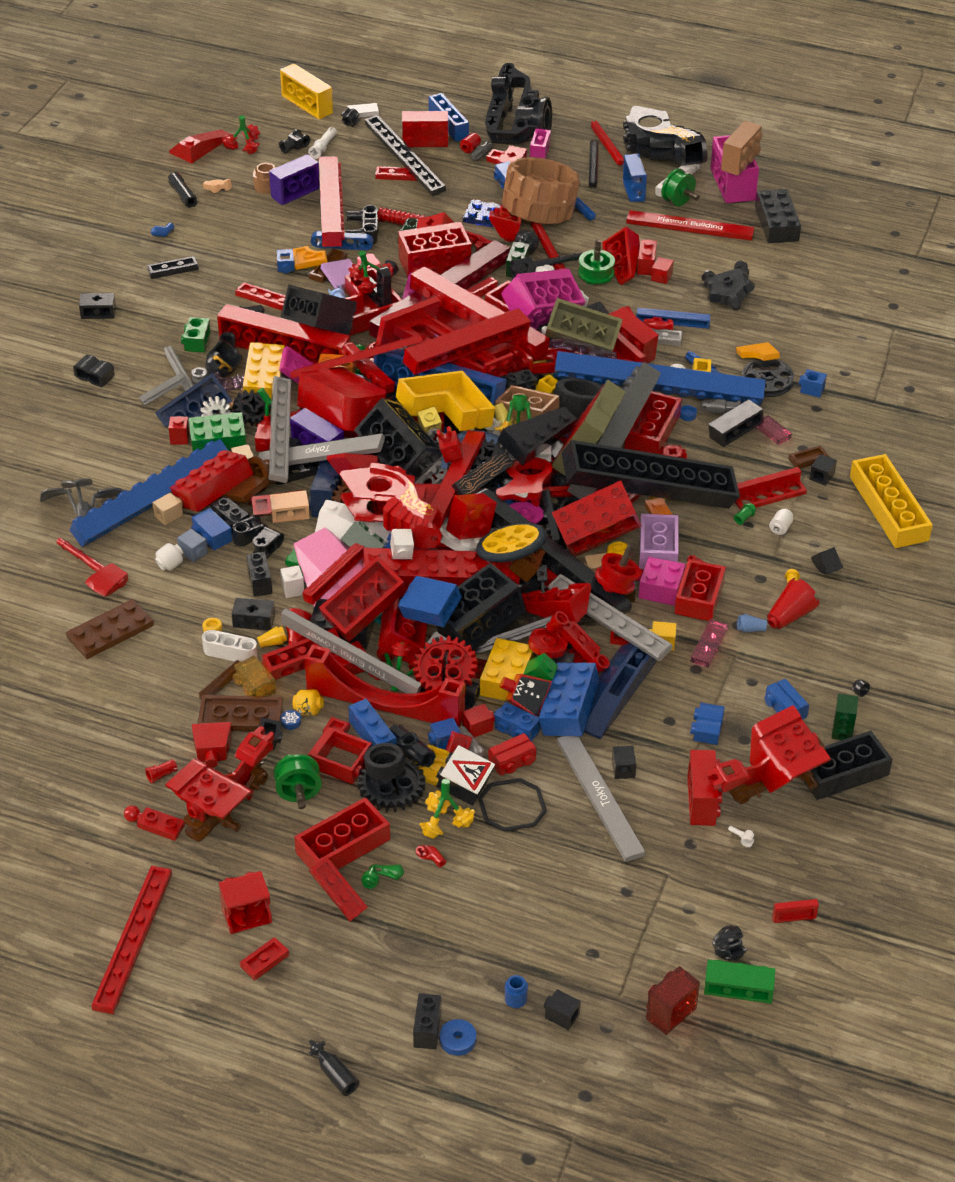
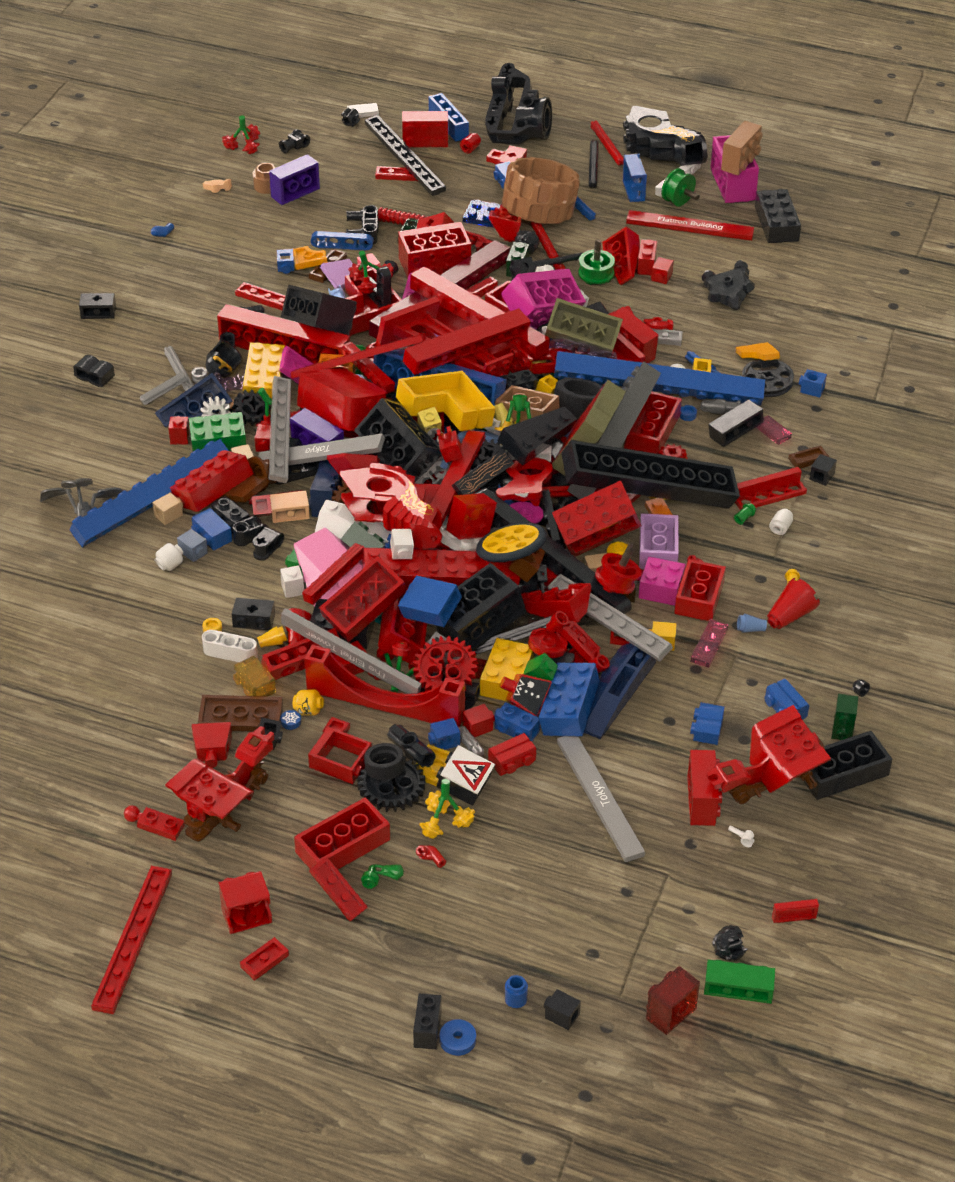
red piece [56,538,128,596] -> none
reddish brown plate [66,599,154,660] -> none
red pin [145,759,178,784] -> none
black tile [147,256,199,279] -> none
black axle [168,172,198,208] -> none
red wedge [169,129,232,164] -> none
green brick [181,317,211,352] -> none
reddish brown axle [199,660,244,699] -> none
black brick [246,552,273,597] -> none
green wheel [273,754,322,809] -> none
yellow brick [280,64,333,119] -> none
white pin [308,127,337,159] -> none
black wheel [309,1040,360,1096] -> none
brick [319,156,345,247] -> none
blue brick [348,699,396,761] -> none
red tile [446,731,473,753] -> none
dark grey axle [471,140,493,161] -> none
black piece [478,778,547,831] -> none
dark pink brick [530,129,551,159] -> none
black brick [612,746,636,779] -> none
blue piece [636,308,710,329] -> none
black brick [811,547,843,574] -> none
yellow brick [850,454,933,548] -> none

